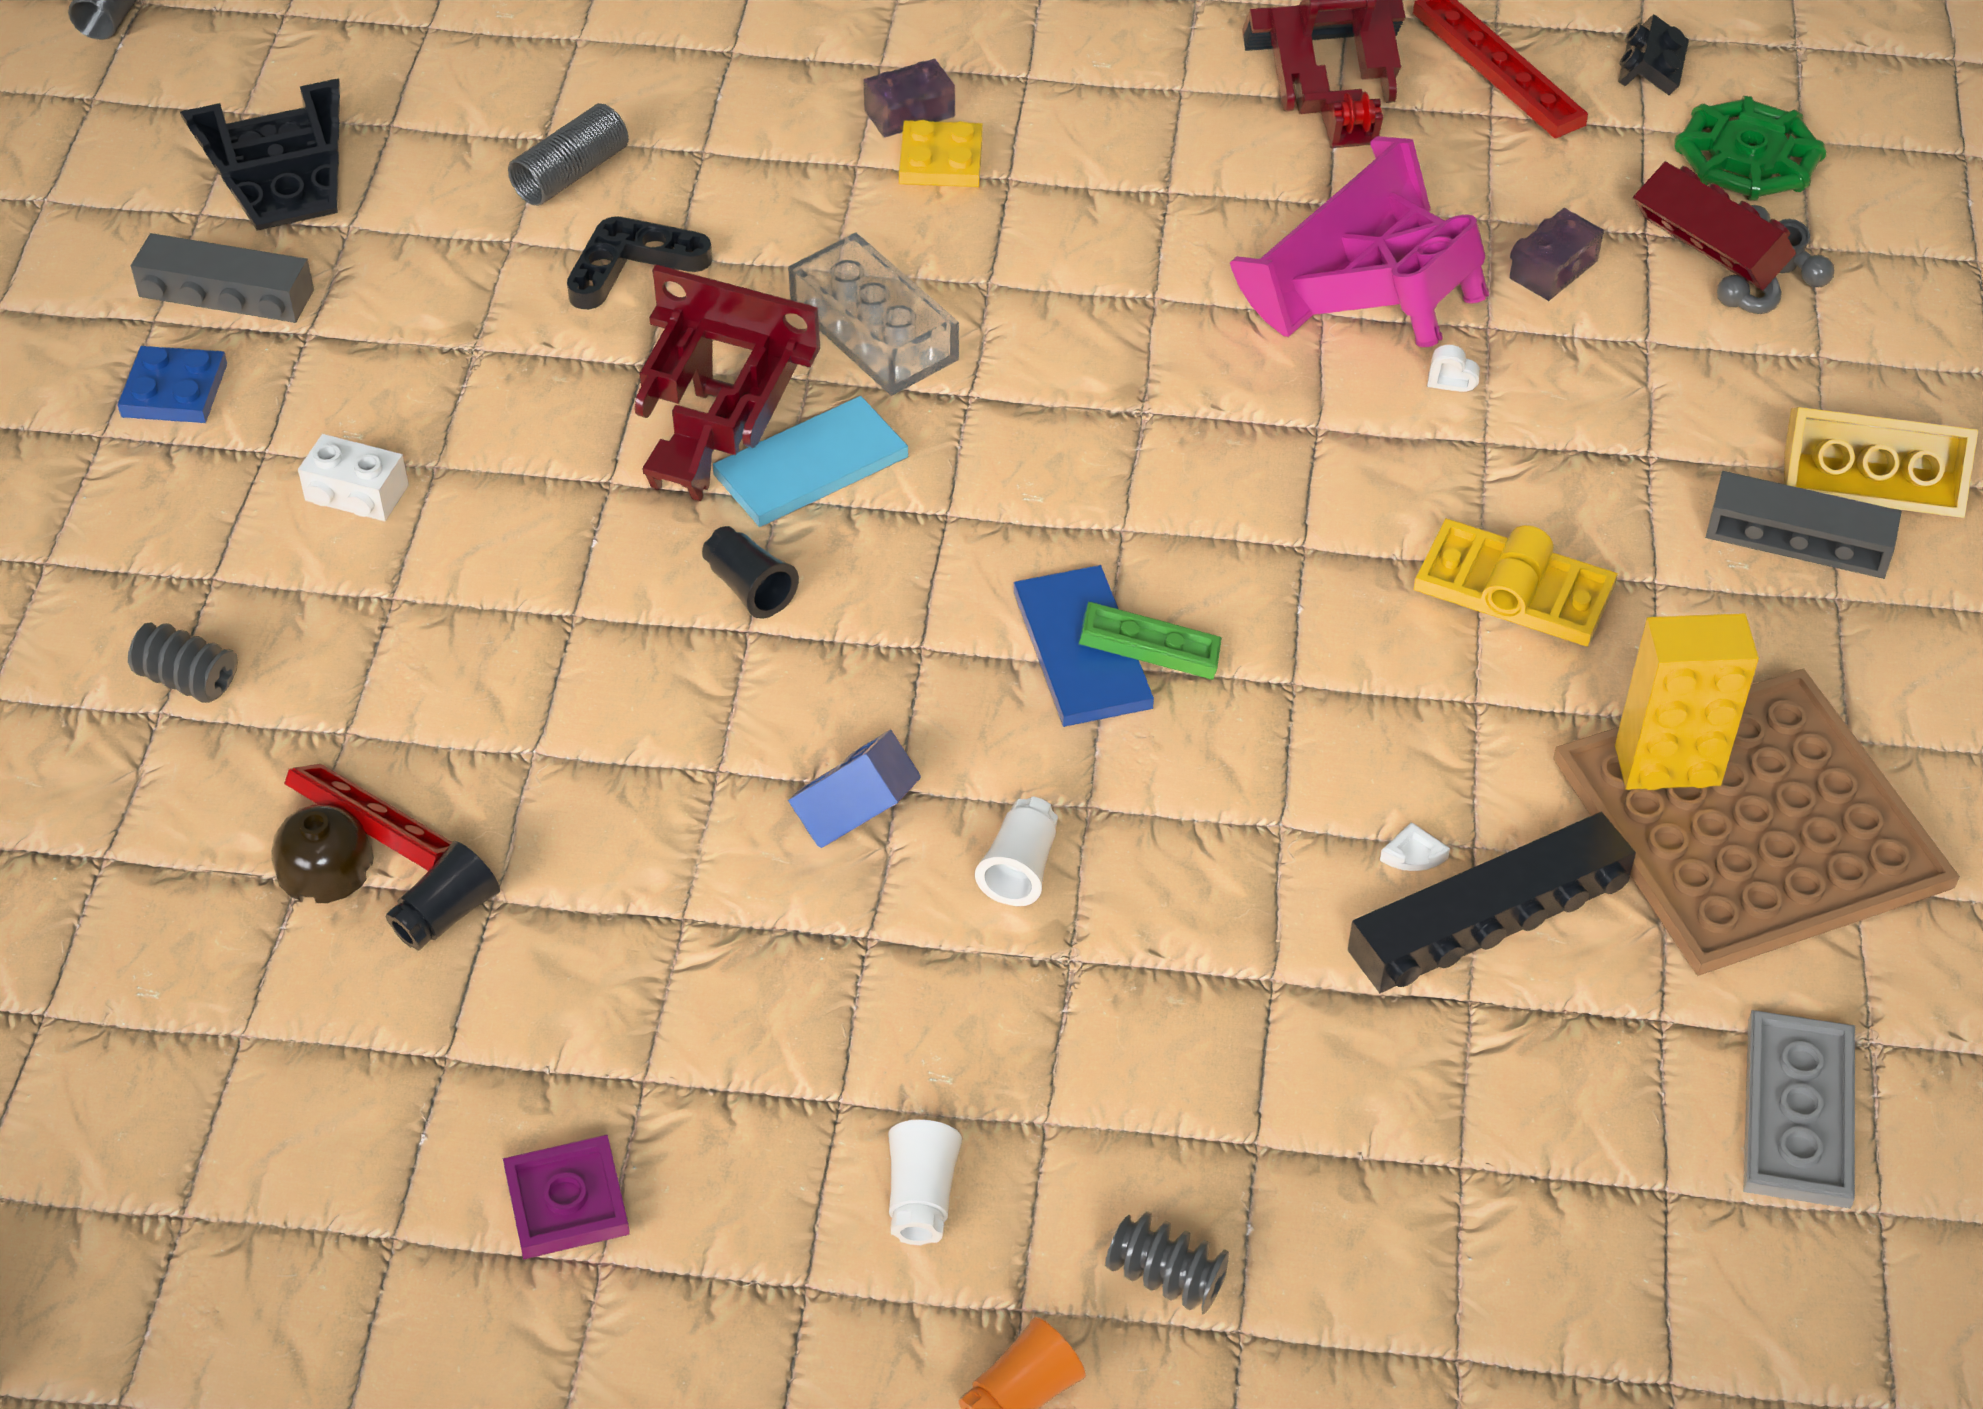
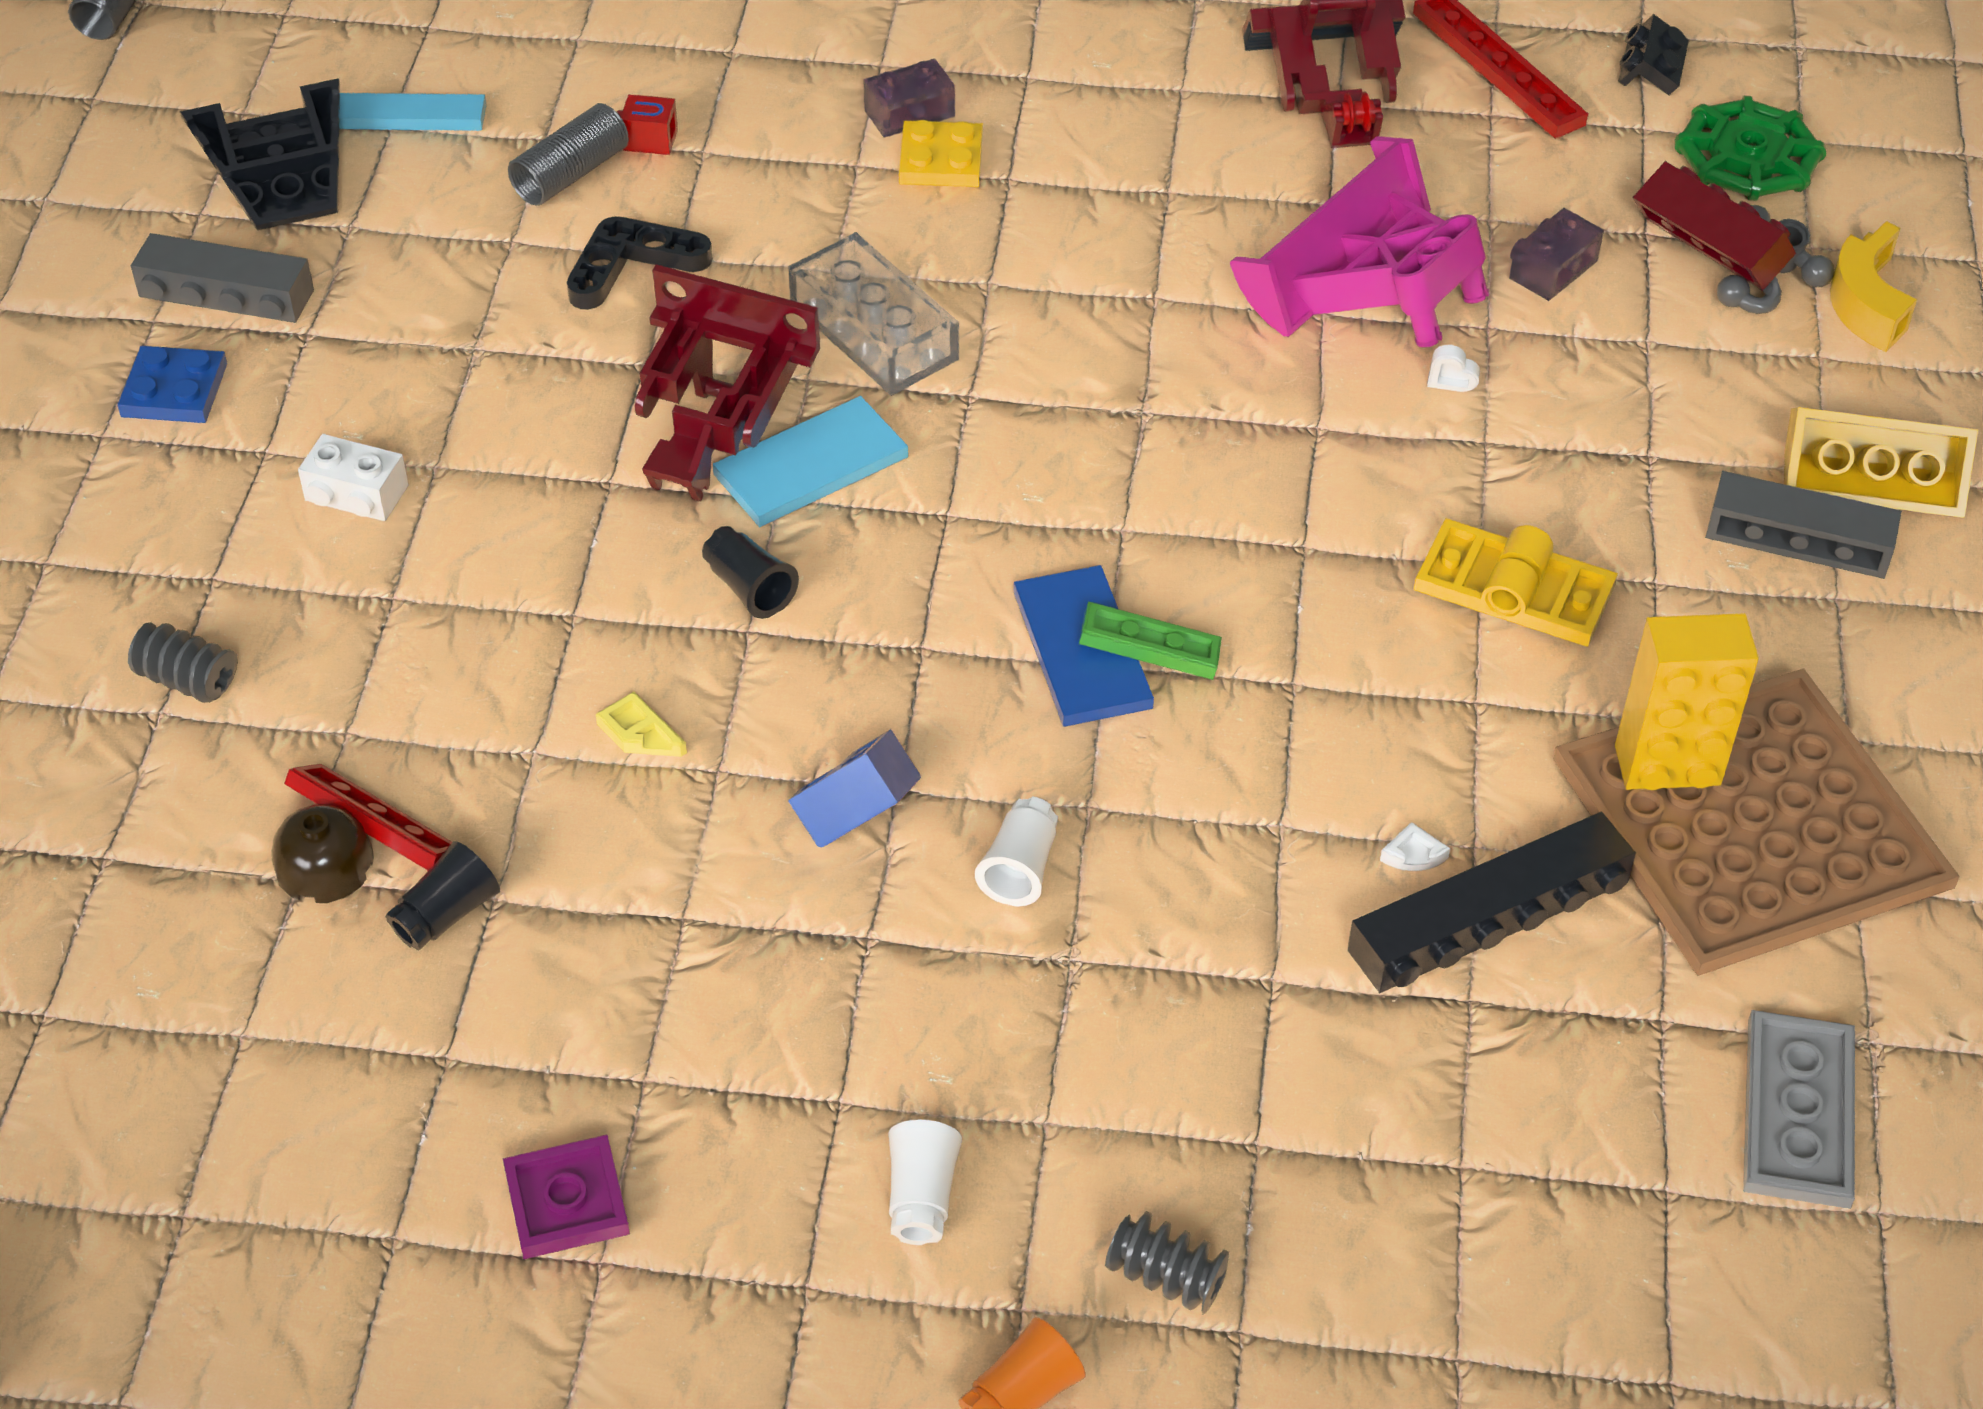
none -> medium azure tile [339,93,486,131]
none -> light yellow tile [596,692,687,757]
none -> red brick [617,94,678,155]
none -> yellow arch [1830,221,1917,352]

